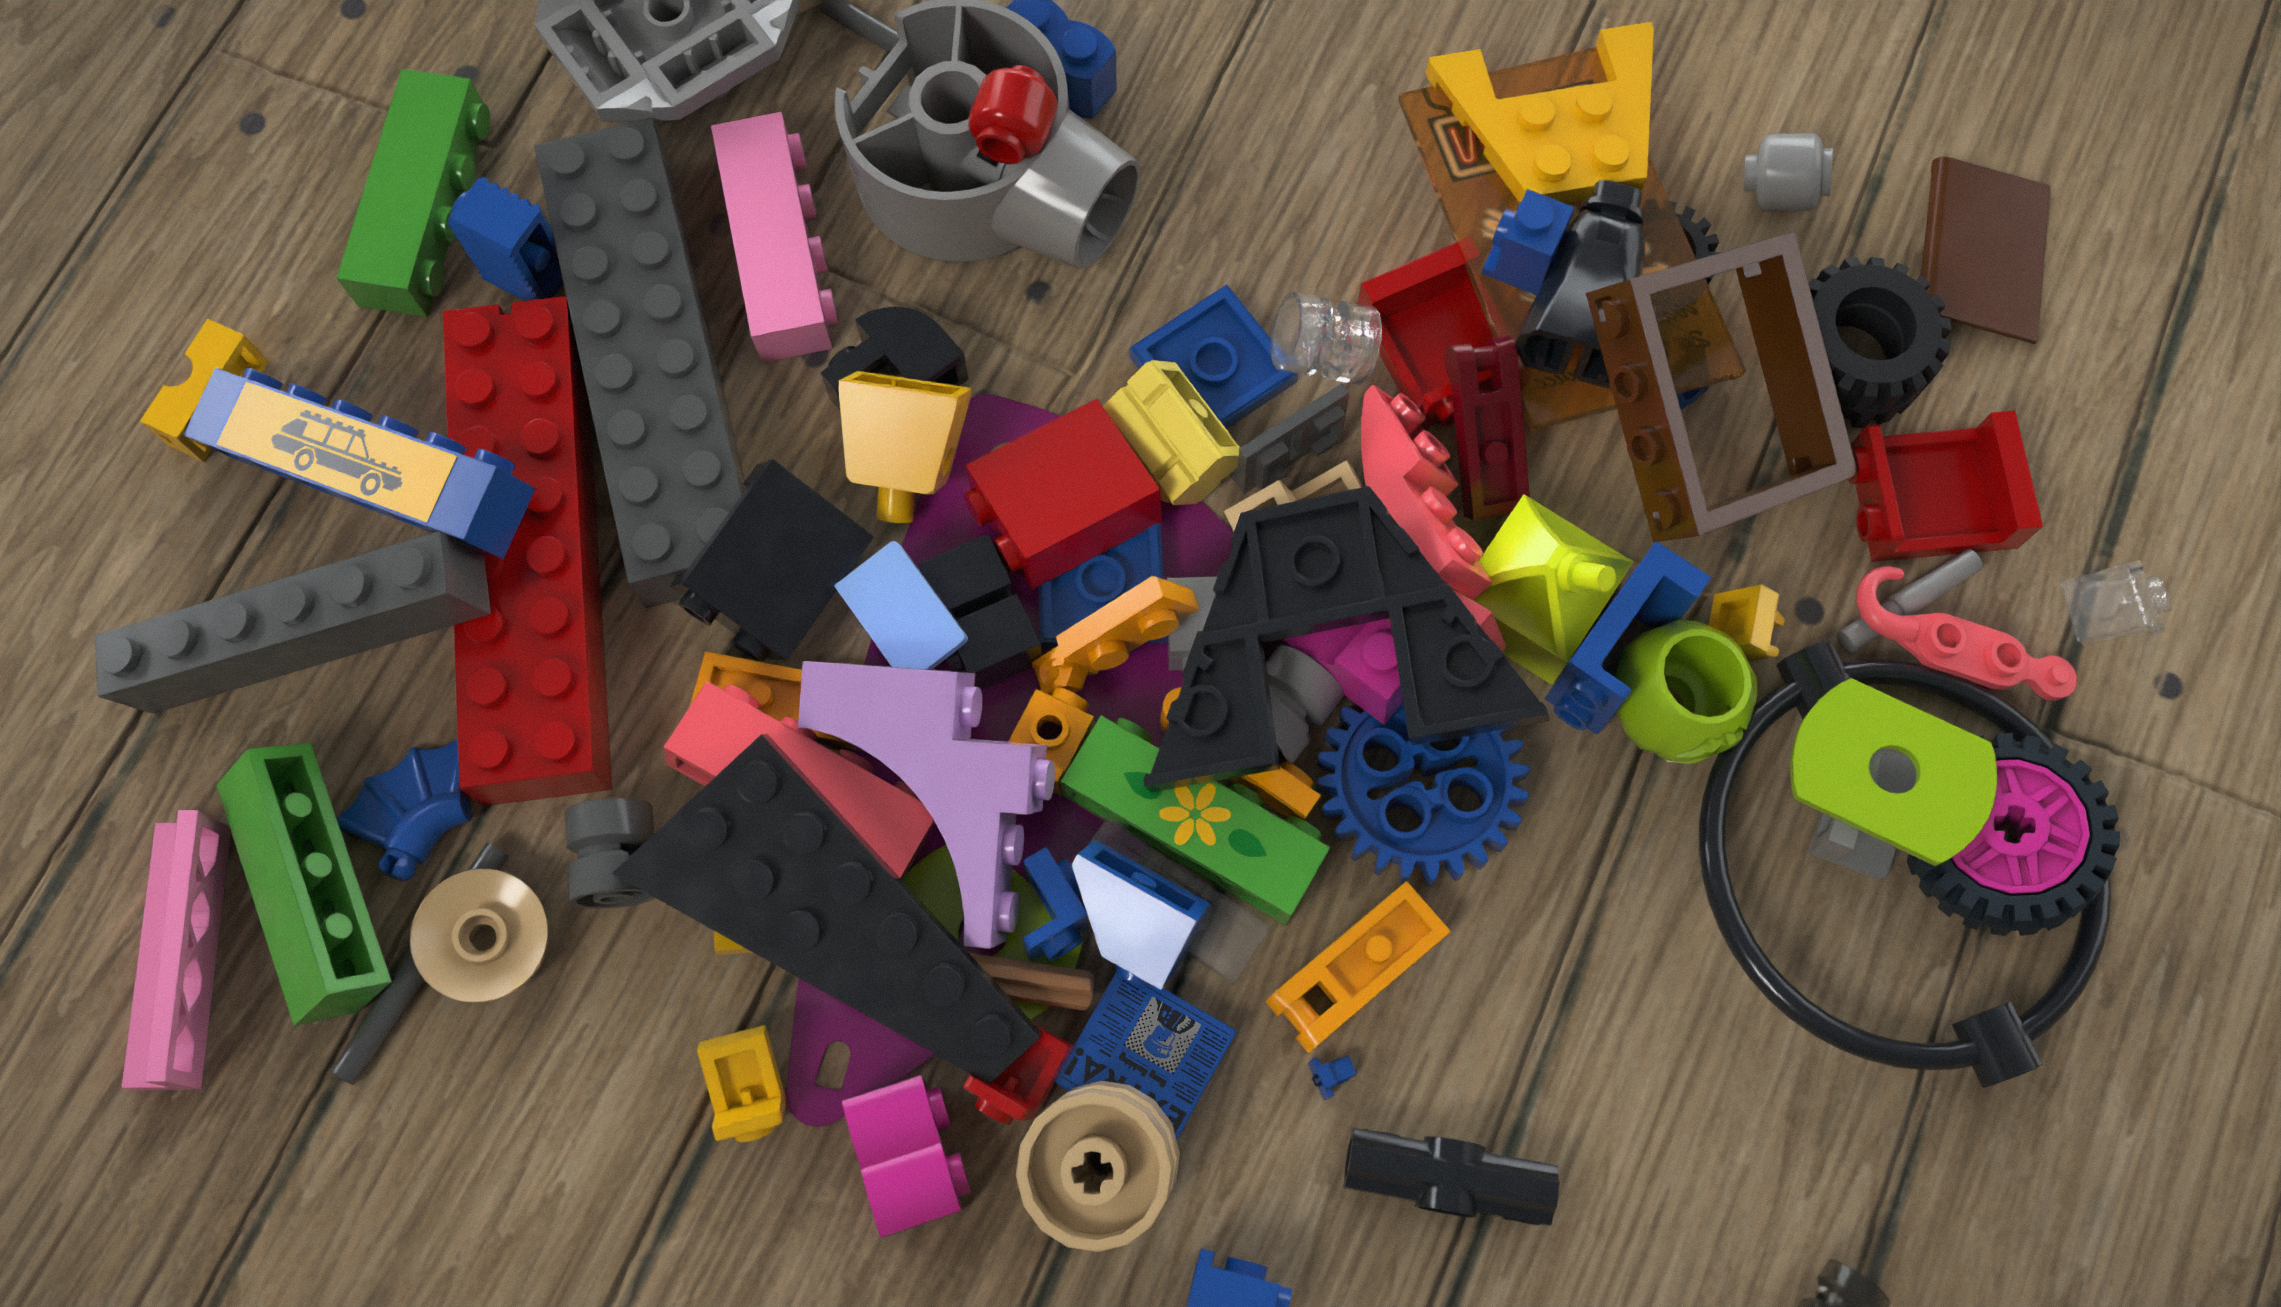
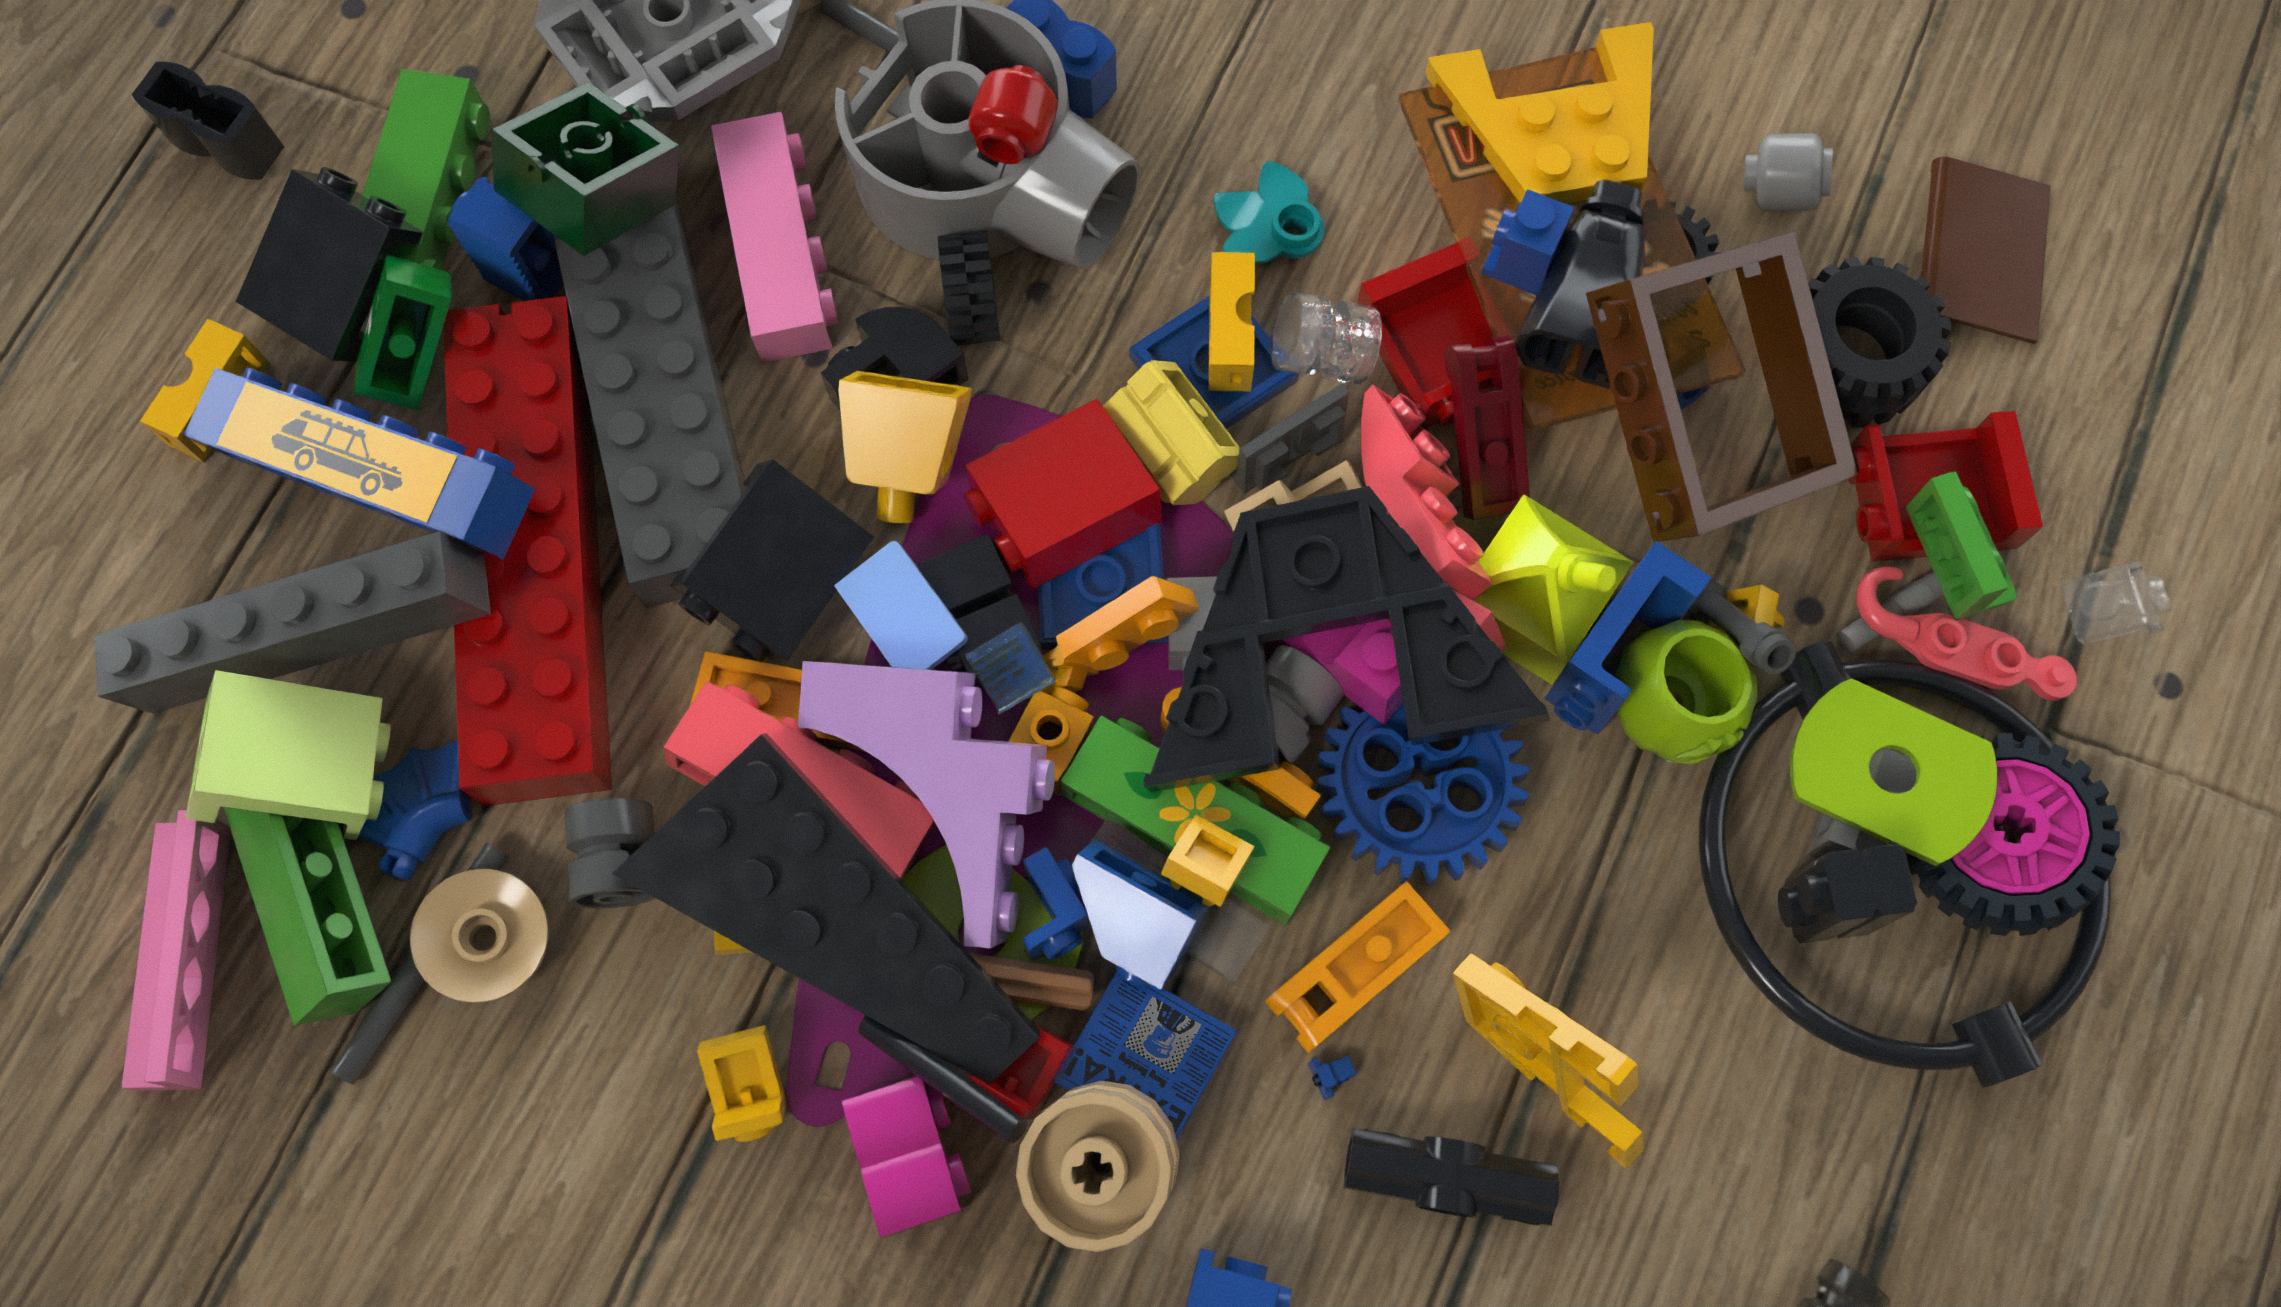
none -> black brick [132,61,284,180]
none -> yellowish green panel [185,670,391,840]
none -> black panel [236,167,424,362]
none -> green brick [354,254,451,411]
none -> dark green brick [492,82,679,256]
none -> black bar [858,1016,1027,1144]
none -> black tyre [938,230,1000,346]
none -> clear light blue tile [965,622,1056,714]
none -> yellow tile [1161,814,1255,907]
none -> yellow piece [1208,252,1255,392]
none -> teal plate [1213,161,1325,264]
none -> yellow wing [1453,953,1644,1170]
none -> dark grey bar [1687,579,1796,675]
none -> black brick [1778,844,1917,944]
none -> bright green bracket [1905,471,2017,620]

